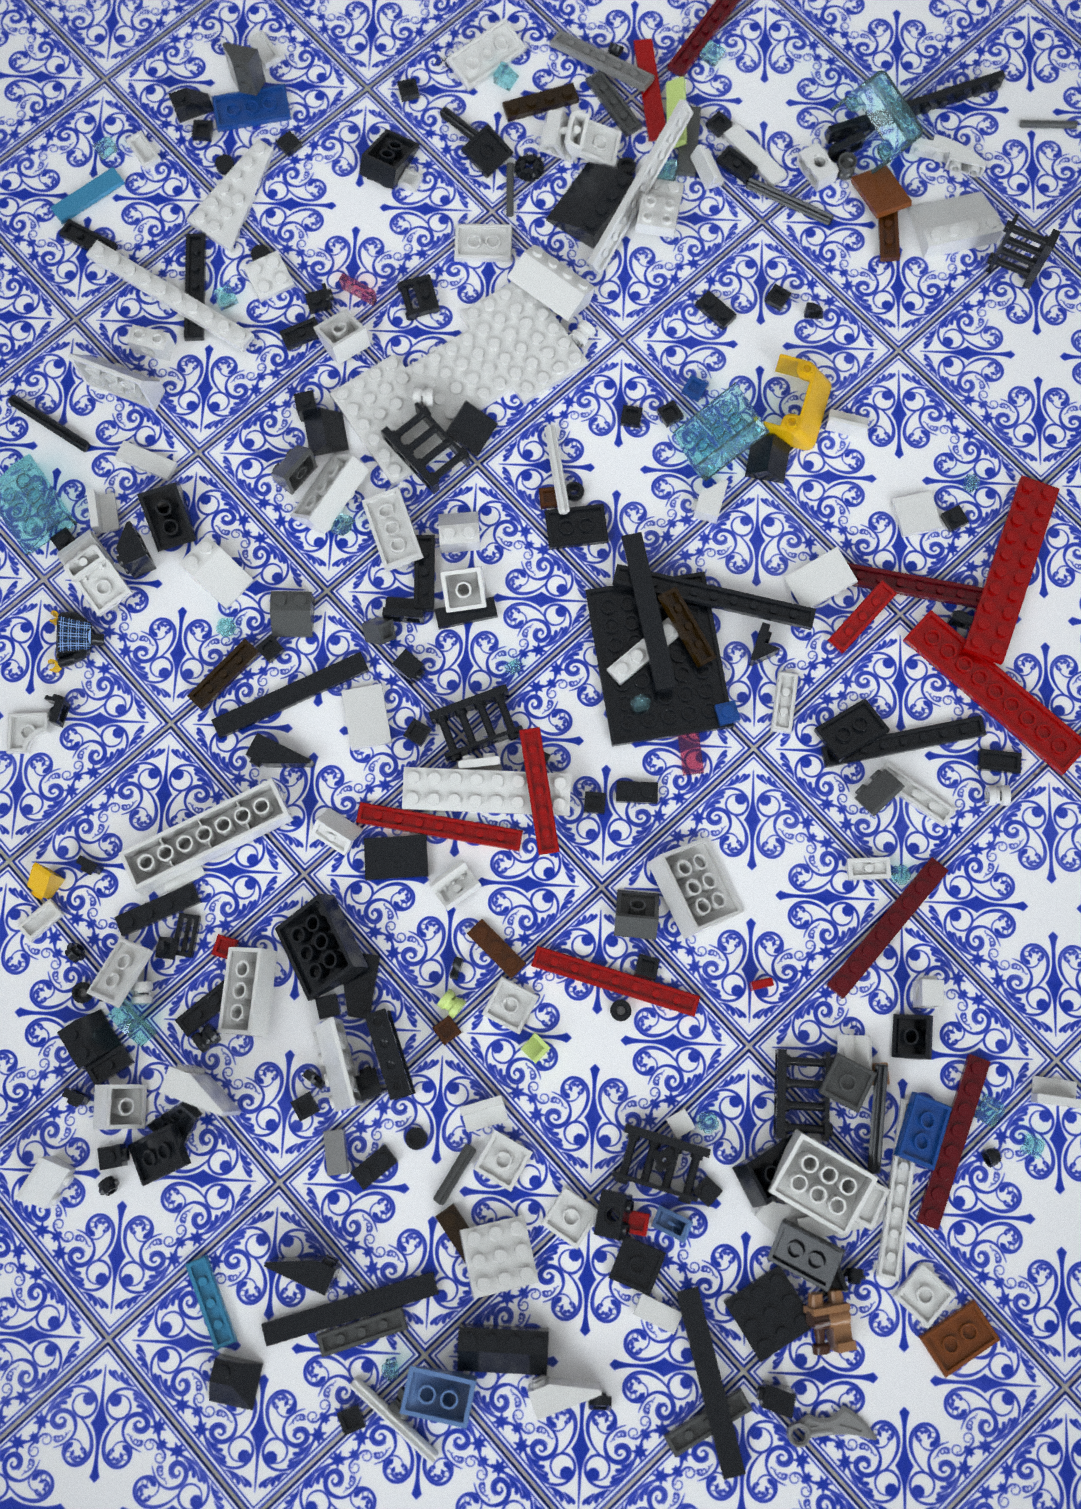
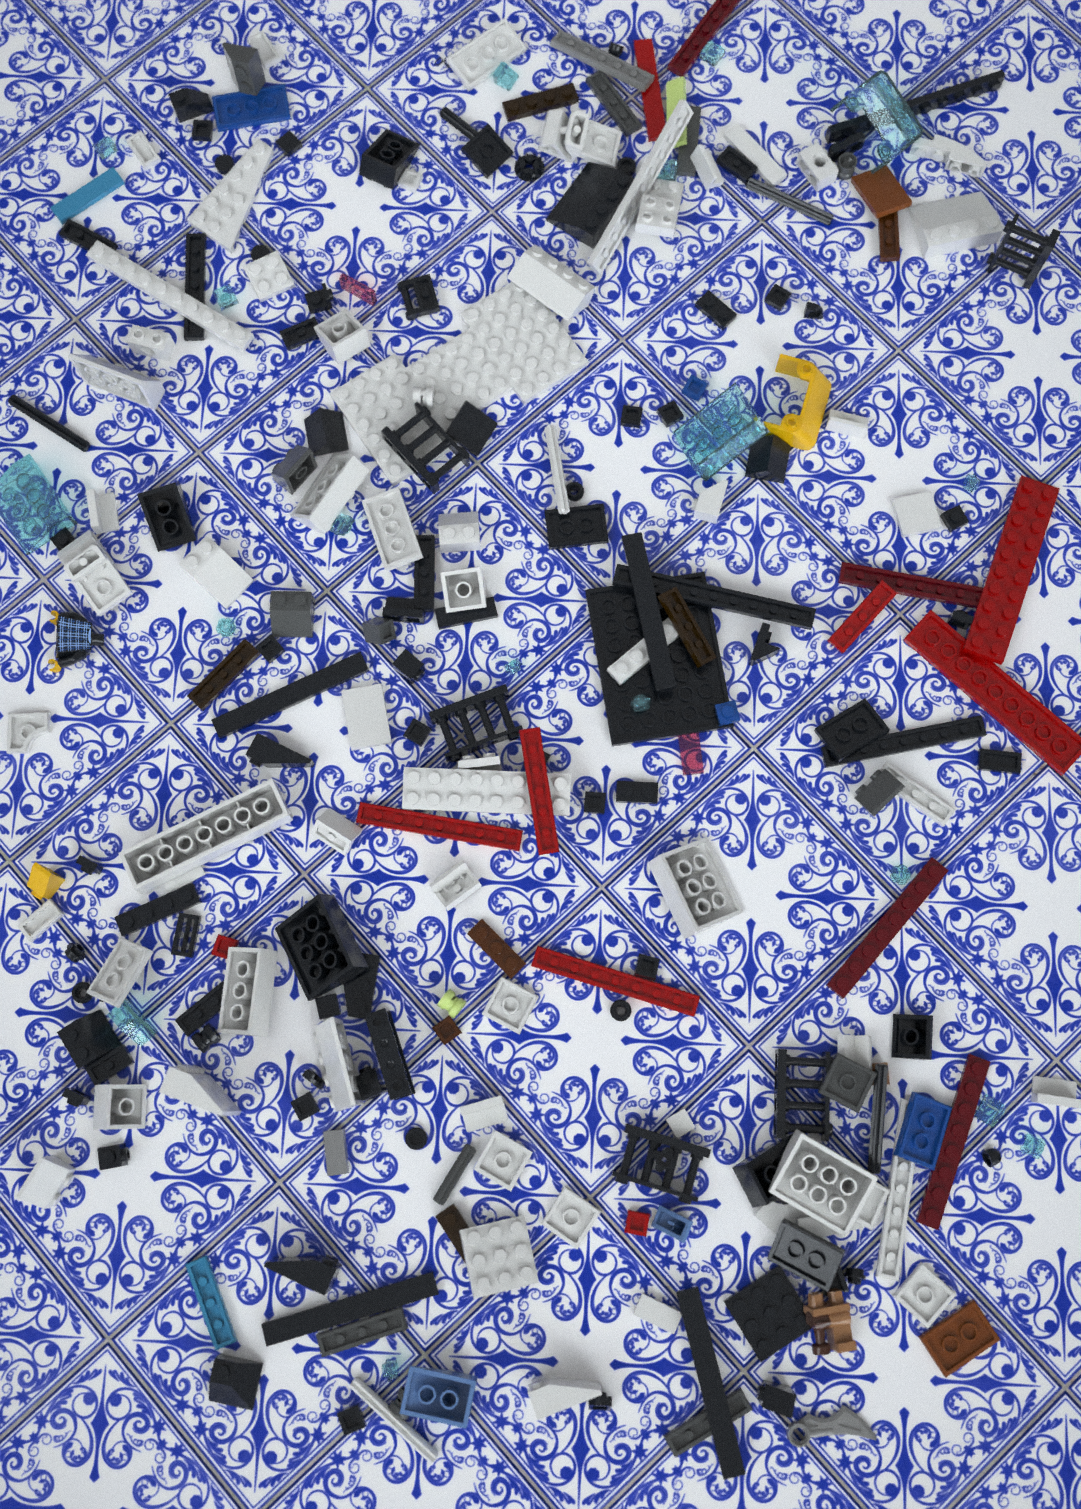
black bracket [44,694,71,728] -> none
black plate [98,1176,120,1196] -> none
white tile [115,440,178,481] -> none
black slope [116,521,157,579] -> none
black tile [128,1122,191,1187] -> none
white wheel [131,982,153,1005] -> none
black wing [146,1101,202,1146] -> none
black plate [155,936,179,960] -> none
black brick [294,390,318,422] -> none
black plate [350,1144,398,1190] -> none
black tile [364,834,429,881] -> none
black plate [397,78,420,102] -> none
black tile [450,957,464,980] -> none
white tile [454,224,512,262] -> none
black slope [457,1323,549,1376] -> none
dark grey bar [506,162,514,217] -> none
yellowish green panel [520,1033,551,1064] -> none
reddish brown tile [539,487,558,509] -> none
white wheel [569,320,596,348] -> none
black brick [594,1189,634,1240] -> none
black tile [608,1236,666,1296] -> none
dark grey slope [614,889,659,940] -> none
black plate [692,1175,723,1207] -> none
clear light blue plate [697,1112,719,1134] -> none
black plate [705,111,733,138] -> none
red tile [749,977,774,991] -> none
white tile [770,671,799,734] -> none
white tile [784,547,858,608] -> none
white plate [846,857,892,881] -> none
white brick [912,975,945,1009] -> none
white wheel [984,785,1011,806] -> none
dark grey bar [1019,120,1078,129] -> none

